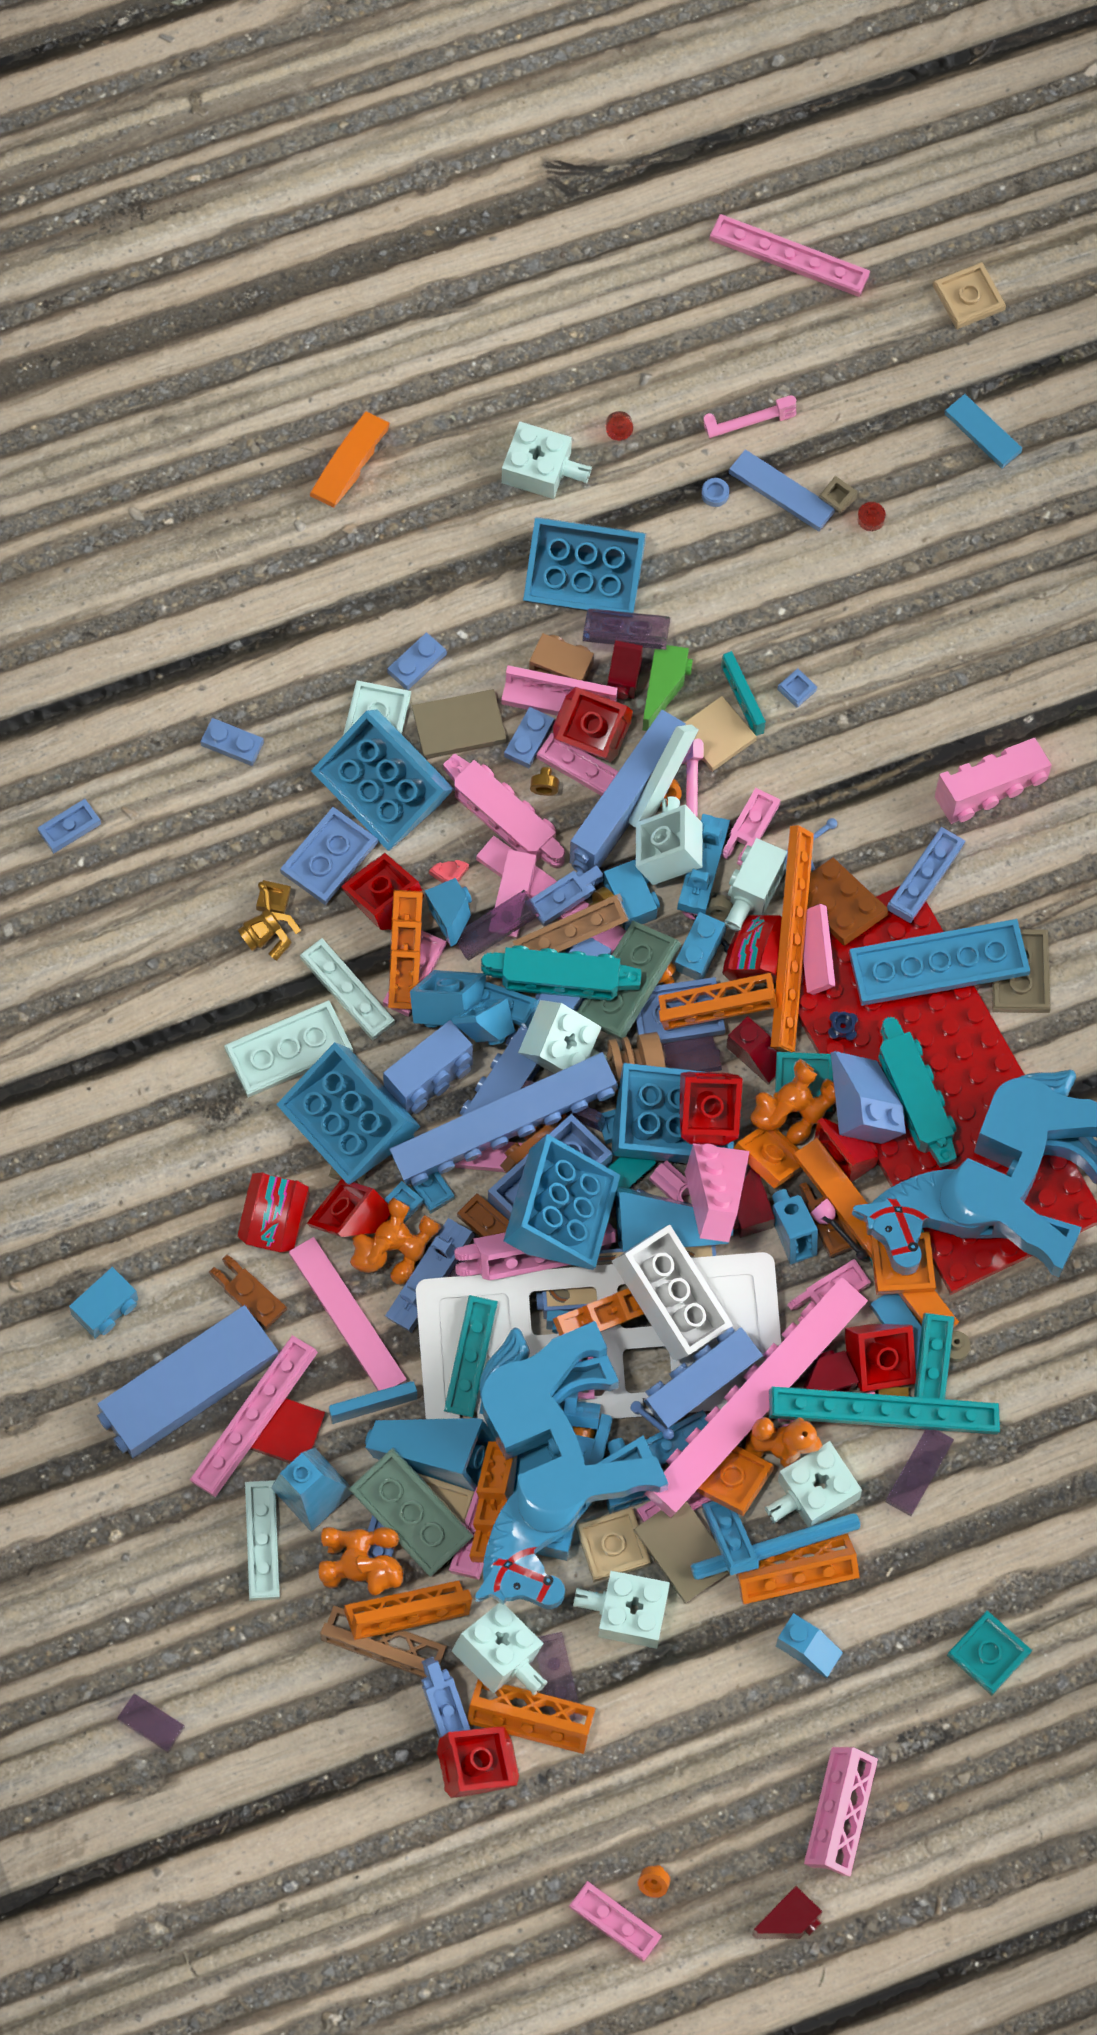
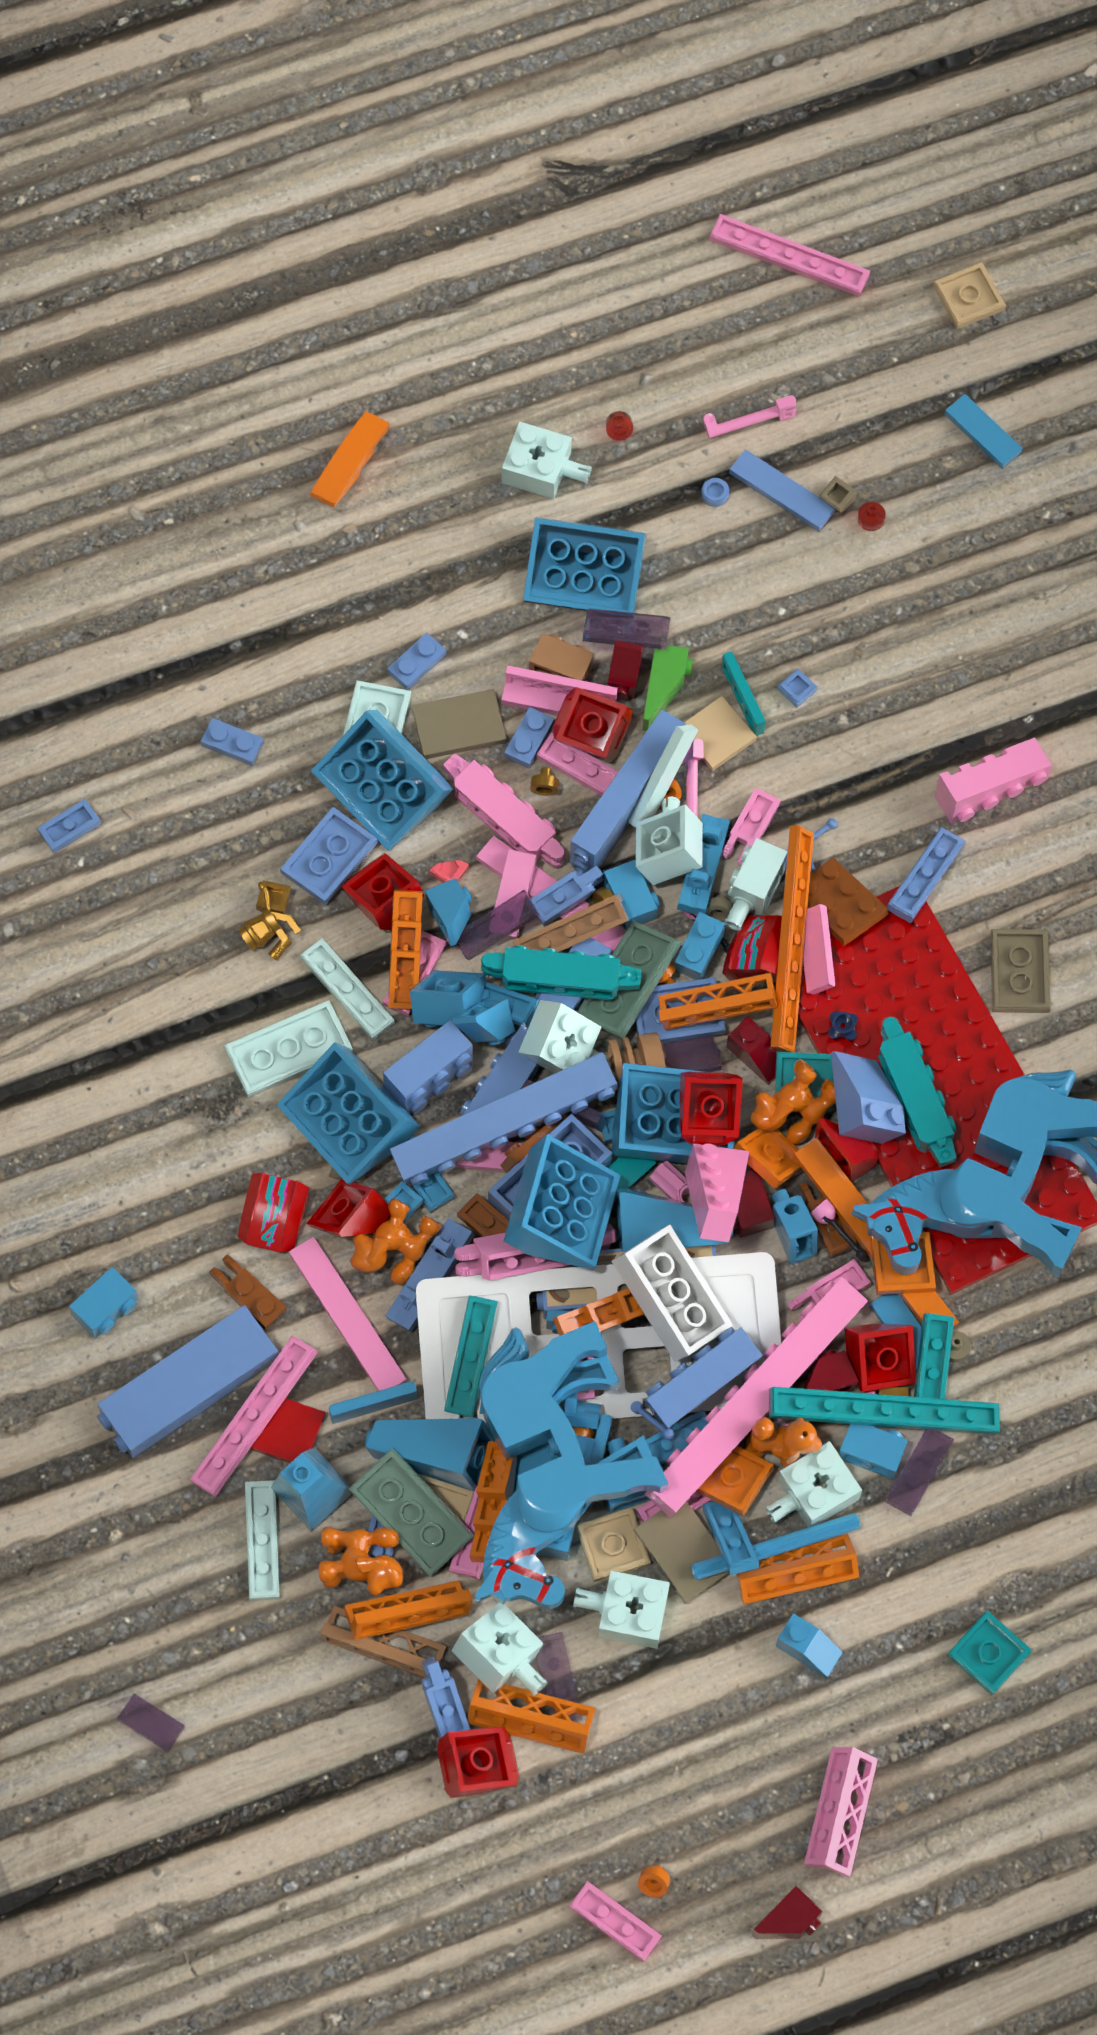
dark azure plate [849,919,1030,1006] -> none
none -> dark azure brick [839,1424,908,1480]

